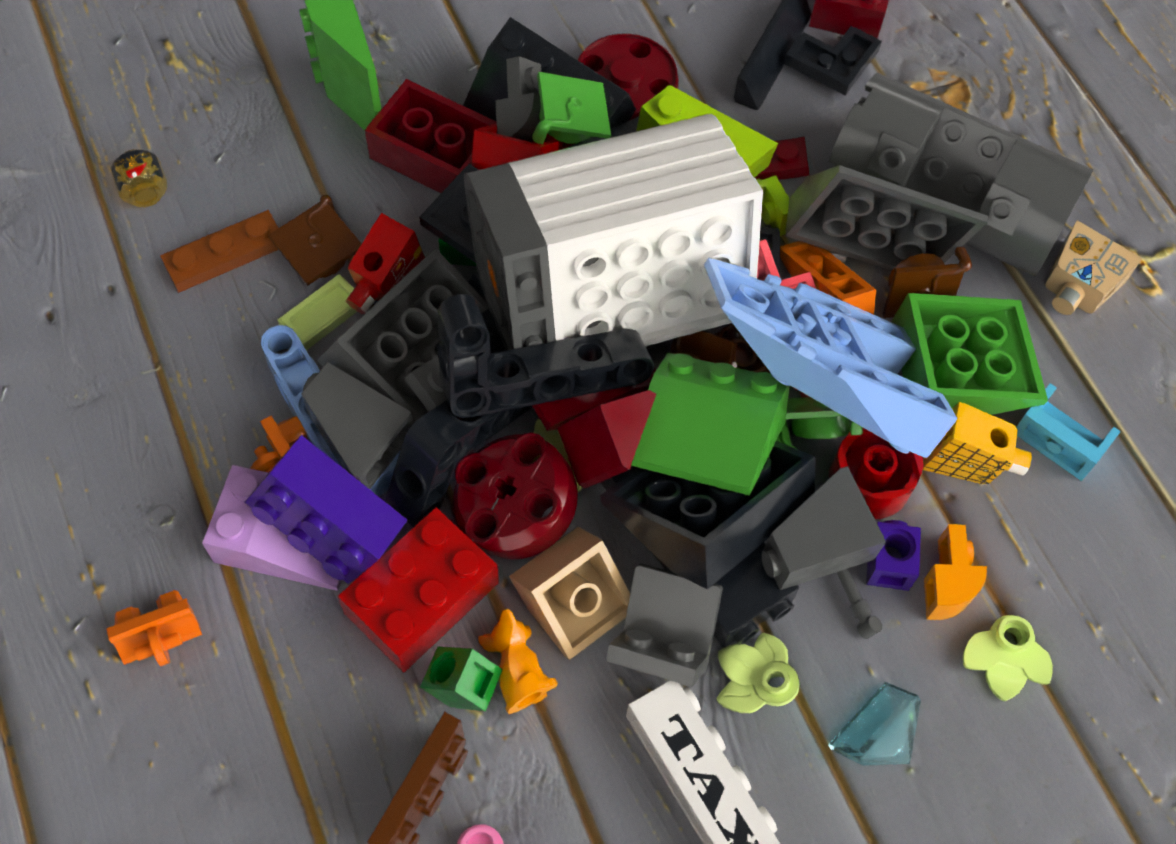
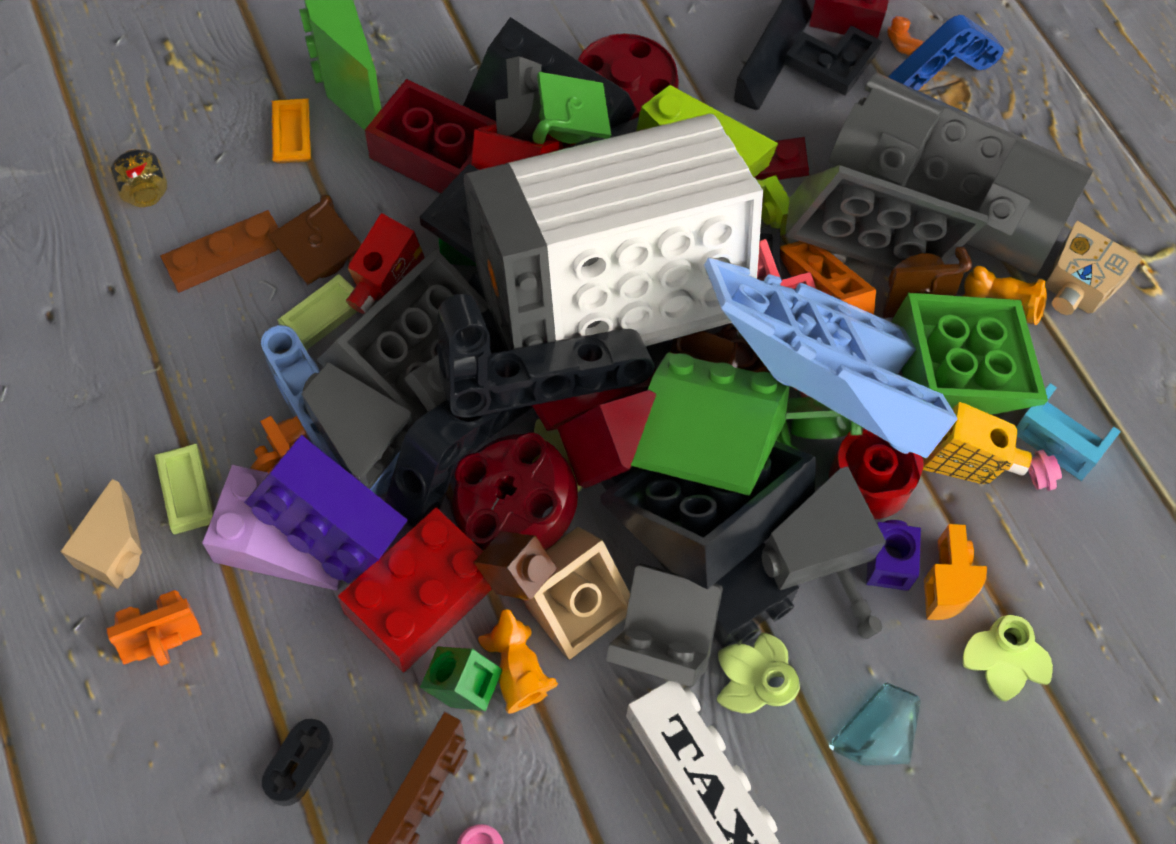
none -> tan slope [60,479,142,589]
none -> yellowish green tile [155,444,214,535]
none -> black beam [262,719,333,806]
none -> light orange tile [272,98,311,164]
none -> reddish brown brick [474,531,557,600]
none -> orange arm [887,16,925,56]
none -> blue beam [888,15,1004,91]
none -> light orange animal [963,266,1047,325]
none -> bright pink plate [1028,449,1062,491]

